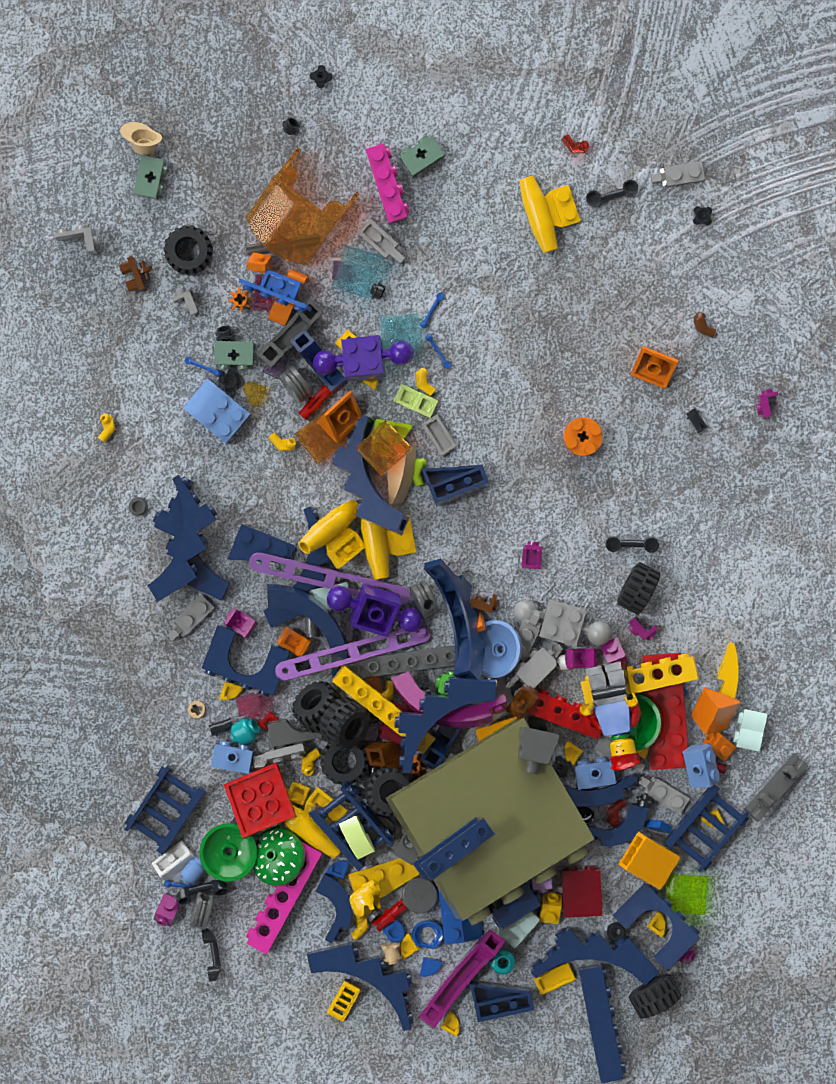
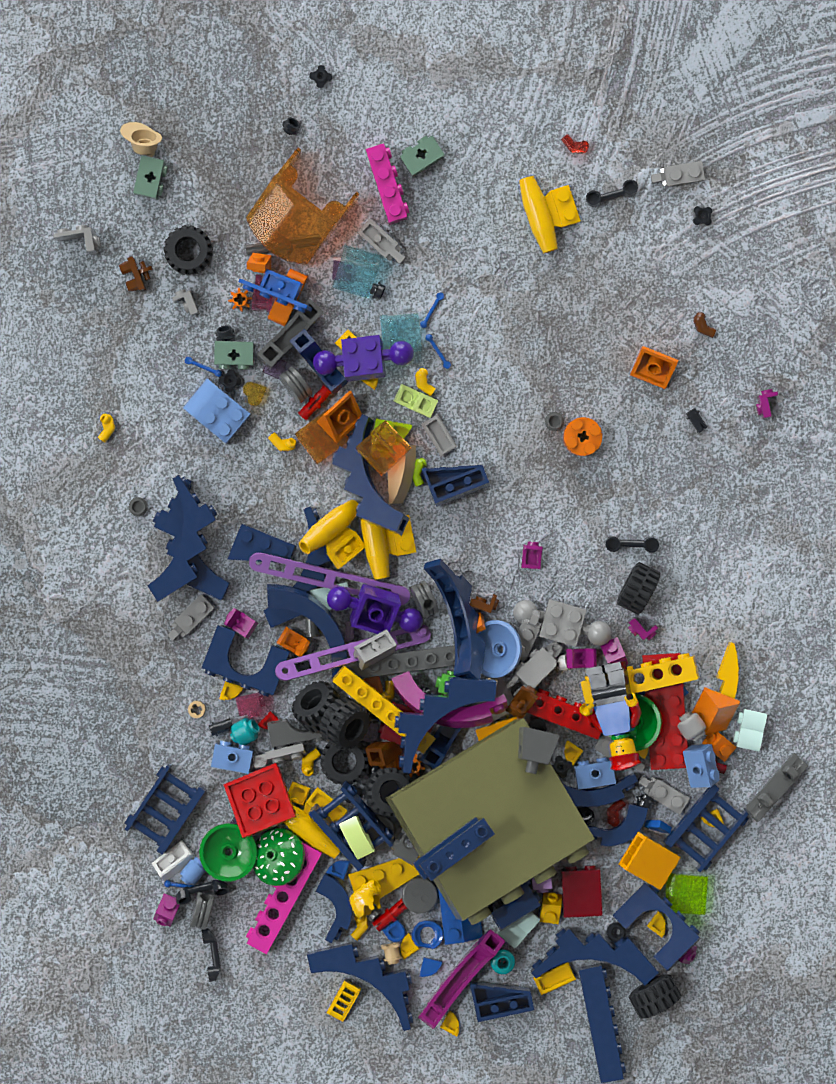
none -> light grey hinge [353,629,397,670]
none -> dark grey plate [545,412,564,431]
none -> light grey head [678,712,706,742]

